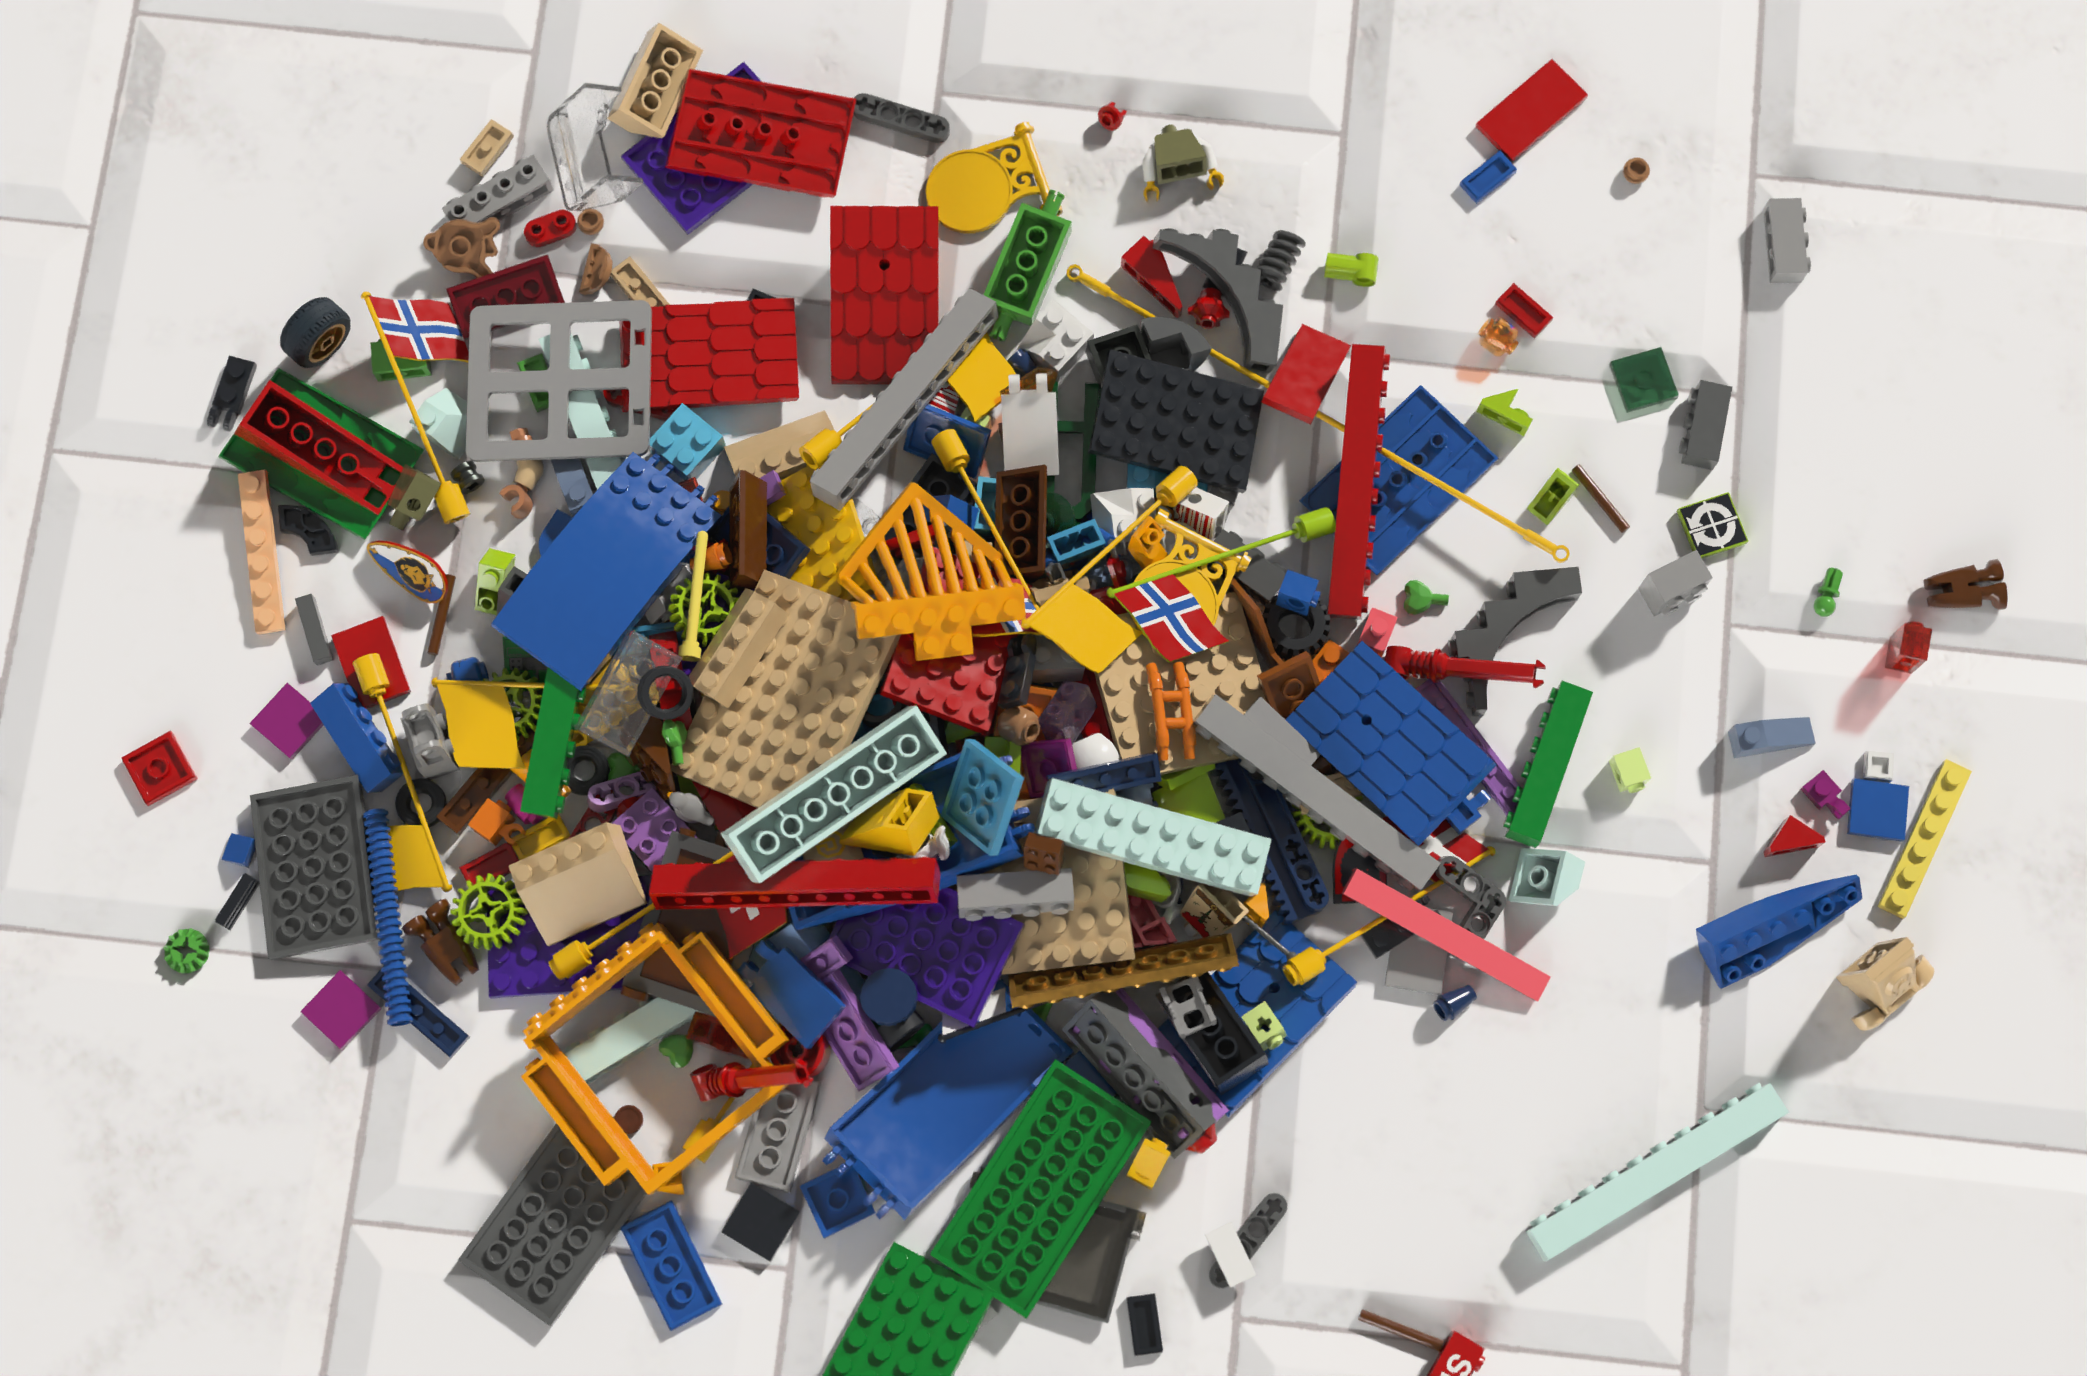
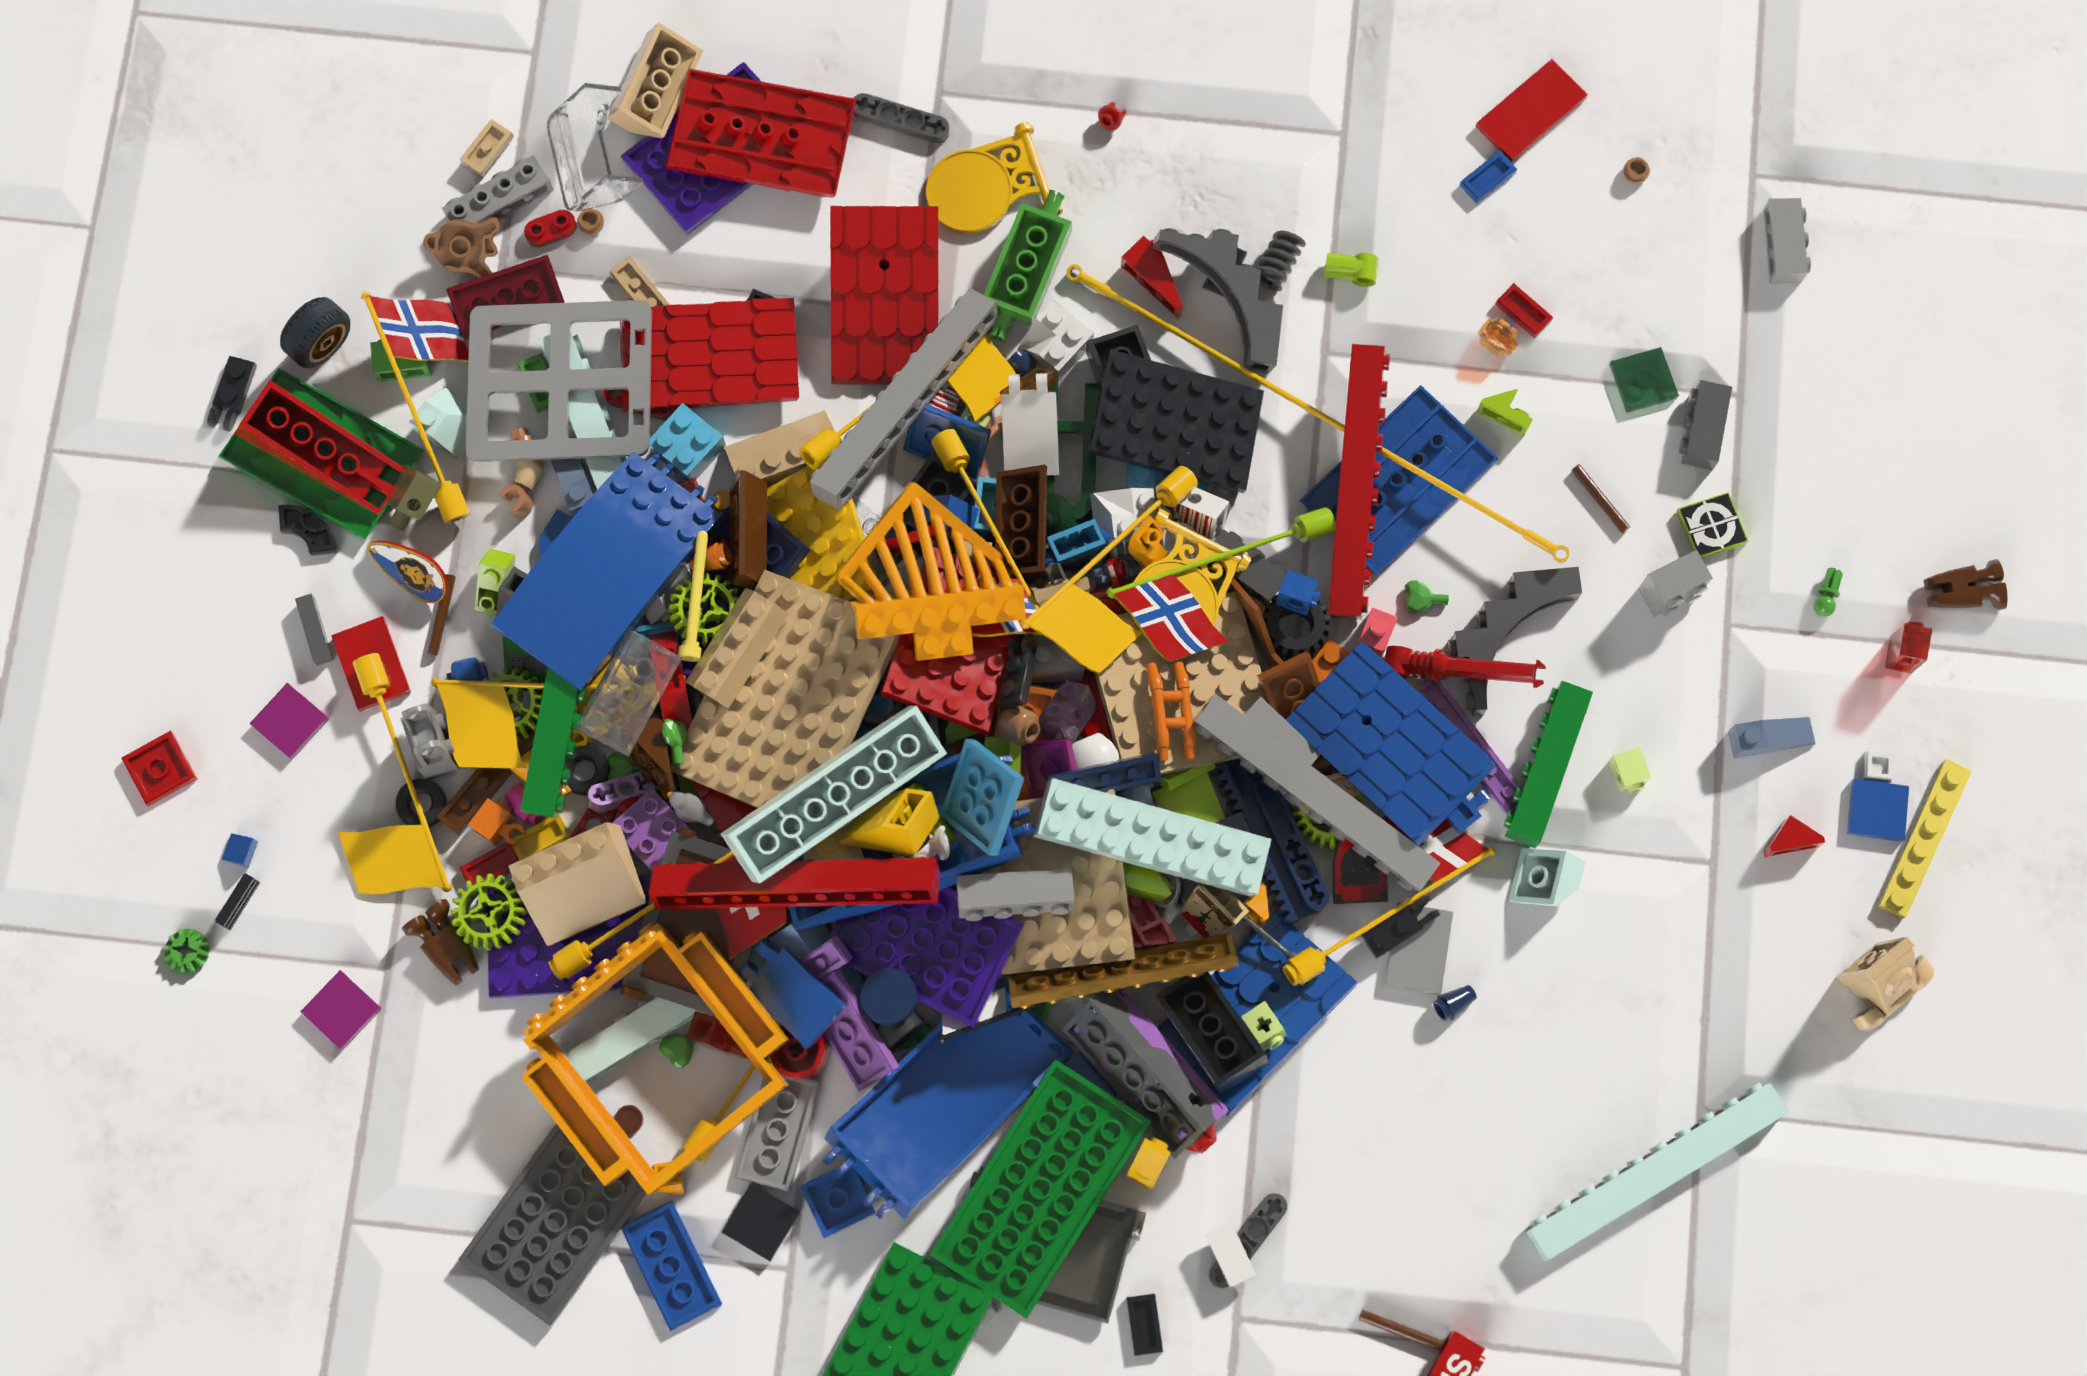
light nougat plate [238,470,286,635] -> none
dark grey plate [250,775,380,960] -> none
blue brick [310,683,404,793] -> none
blue piece [363,808,413,1026] -> none
dark blue tile [367,969,470,1058] -> none
pearl dark grey wheel [450,461,485,494] -> none
medium nougat tile [579,243,612,296] -> none
black tyre [637,666,693,720] -> none
red piece [690,1059,813,1102] -> none
medium lavender tile [760,470,786,506] -> none
reddish brown piece [1024,832,1064,876] -> none
dark grey brick [1141,317,1212,372] -> none
olive torso [1143,124,1224,202] -> none
light grey piece [1159,977,1217,1039] -> none
red rock [1188,288,1230,329] -> none
red tile [1262,324,1351,425] -> none
coral tile [1342,868,1551,1001] -> none
dark grey beam [1435,856,1506,959] -> none
lime slope [1526,468,1579,525] -> none
blue wedge [1696,875,1863,989] -> none
magenta plate [1801,770,1850,820] -> none

